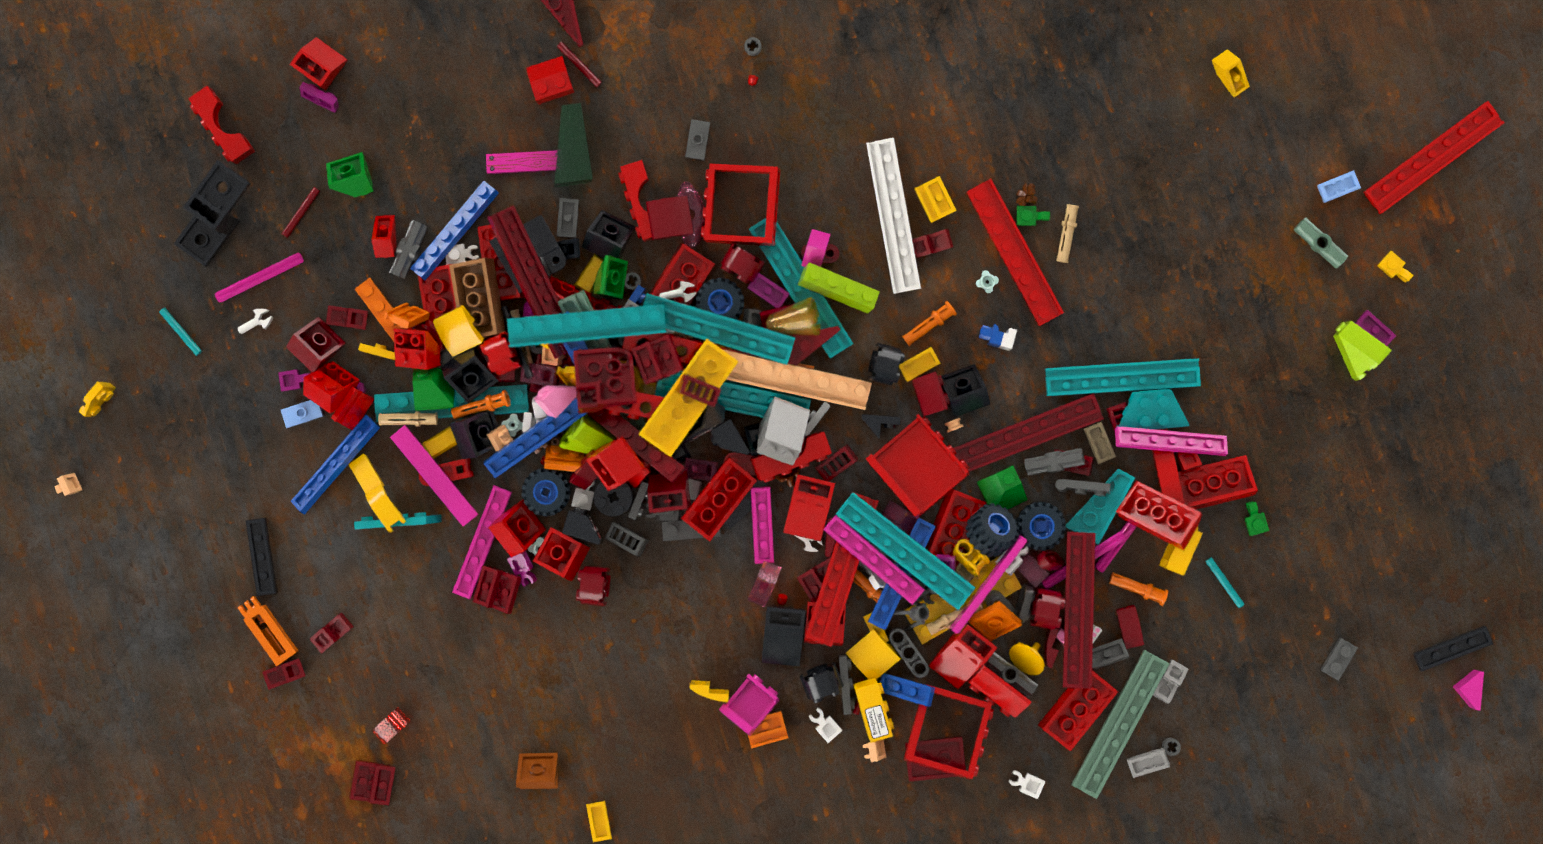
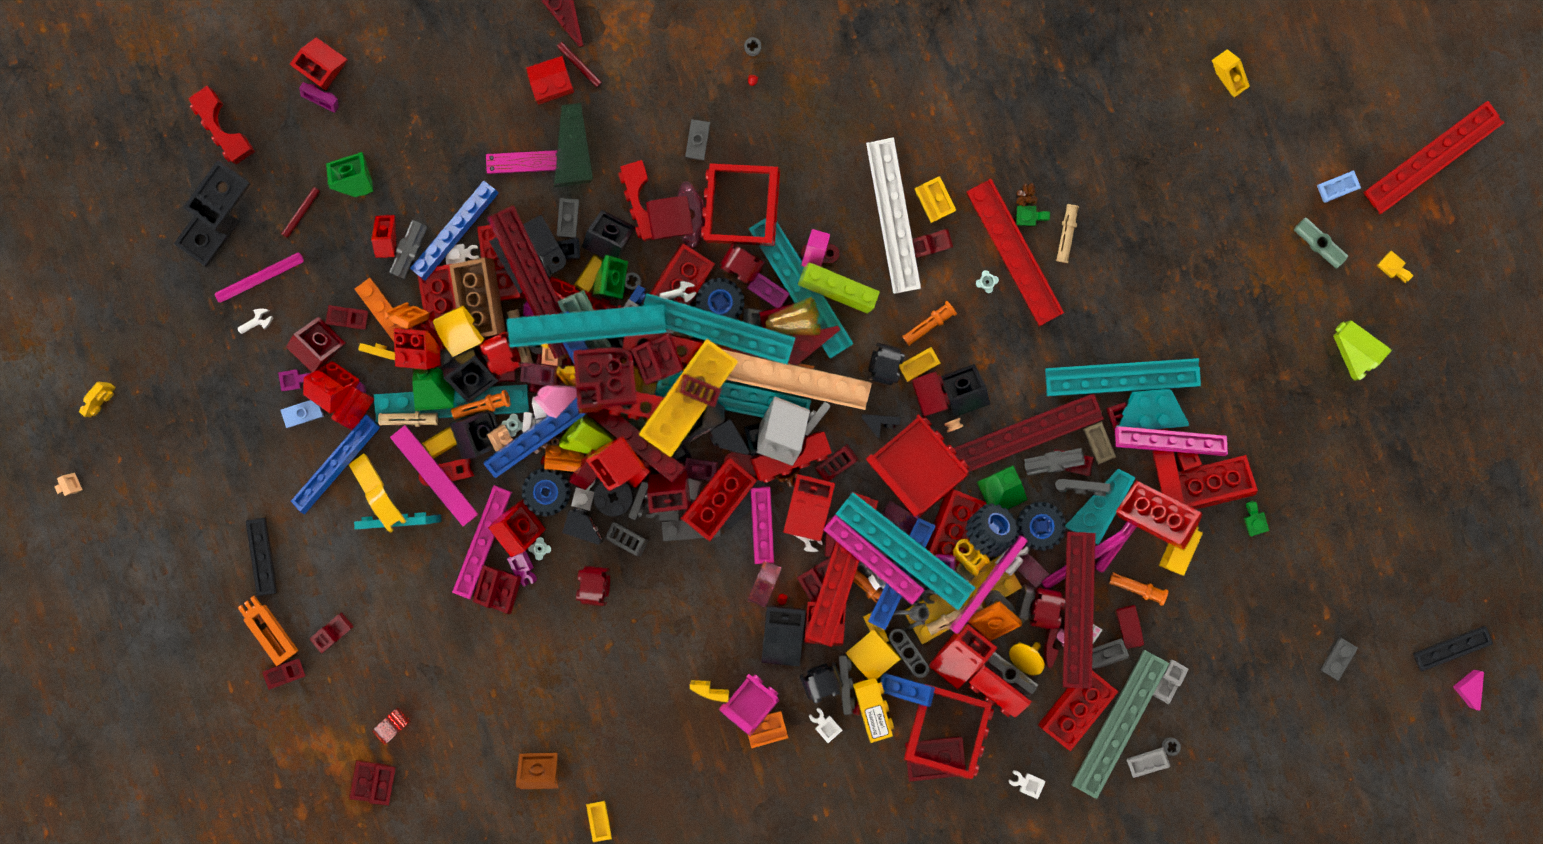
teal bar [159,308,202,356] -> none
black bar [501,306,534,379] -> none
red slope [533,527,590,582] -> none
light nougat tile [863,739,886,762] -> none
blue hips [978,324,1017,351] -> none
dark red plate [1037,550,1064,571] -> none
teal bar [1205,557,1245,608] -> none
magenta plate [1355,310,1396,346] -> none

